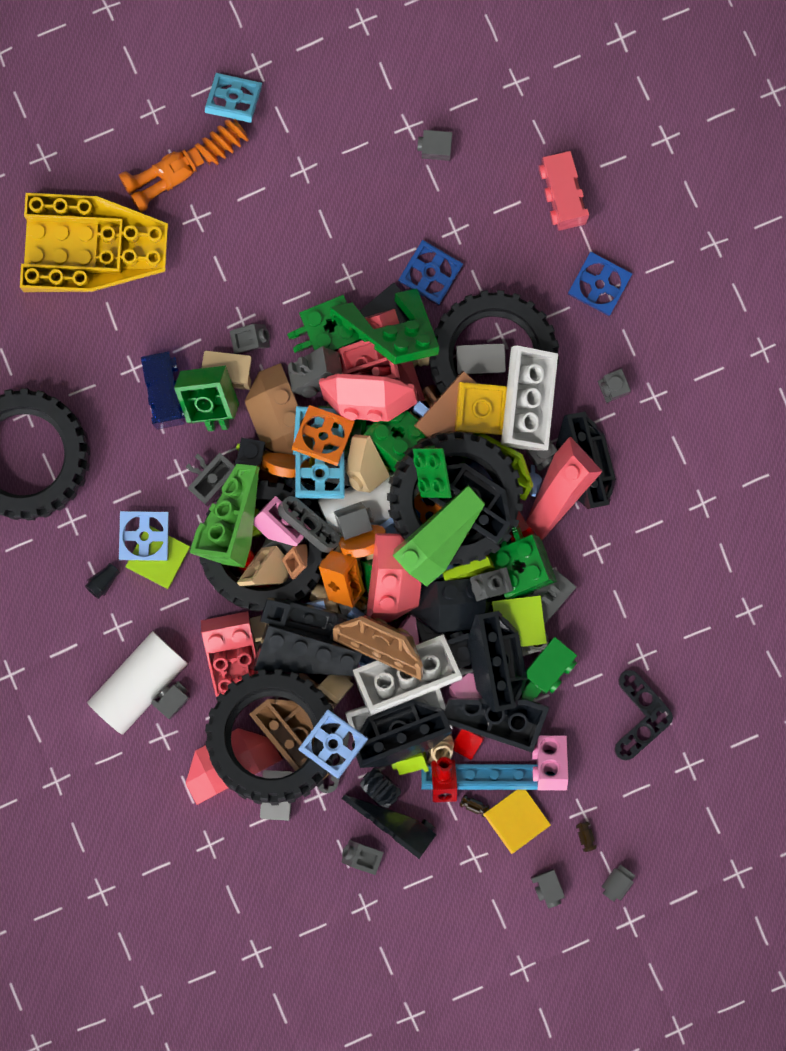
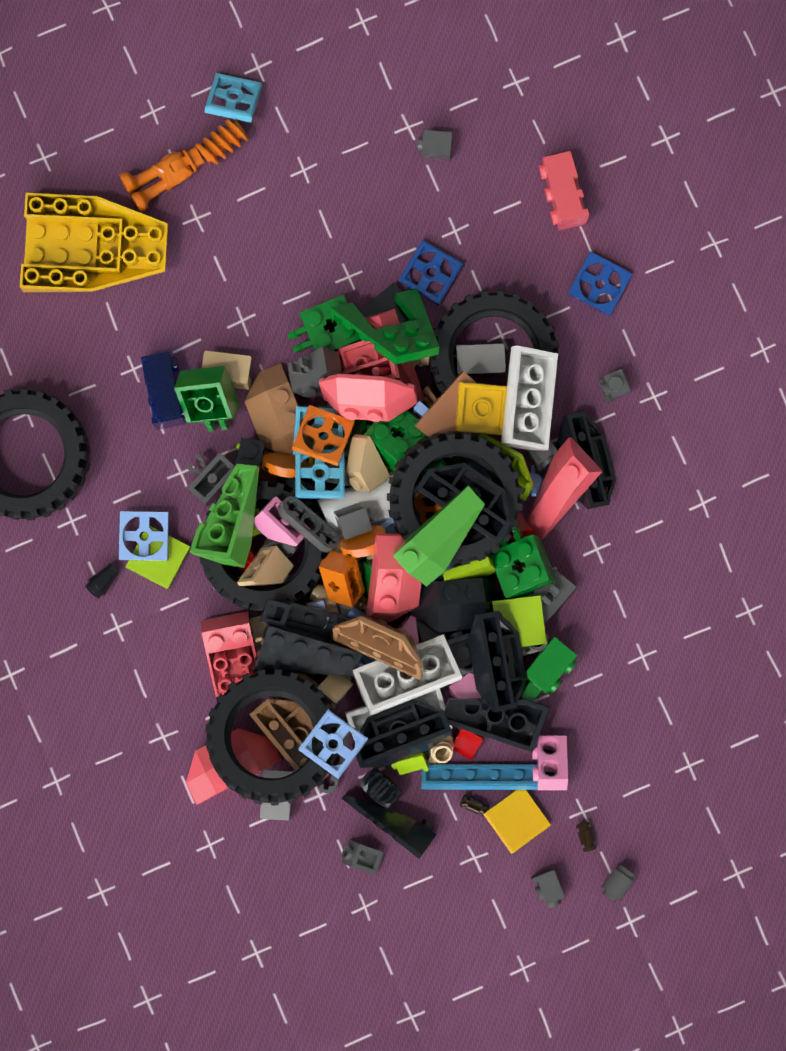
white brick [87,631,188,735] -> none
dark grey brick [151,682,190,720] -> none
dark grey bracket [230,324,270,354] -> none
nougat slope [282,544,307,579] -> none
green hinge [413,445,452,498] -> none
red bracket [431,757,457,803] -> none
dark grey brick [470,567,513,601] -> none
black beam [614,670,673,760] -> none

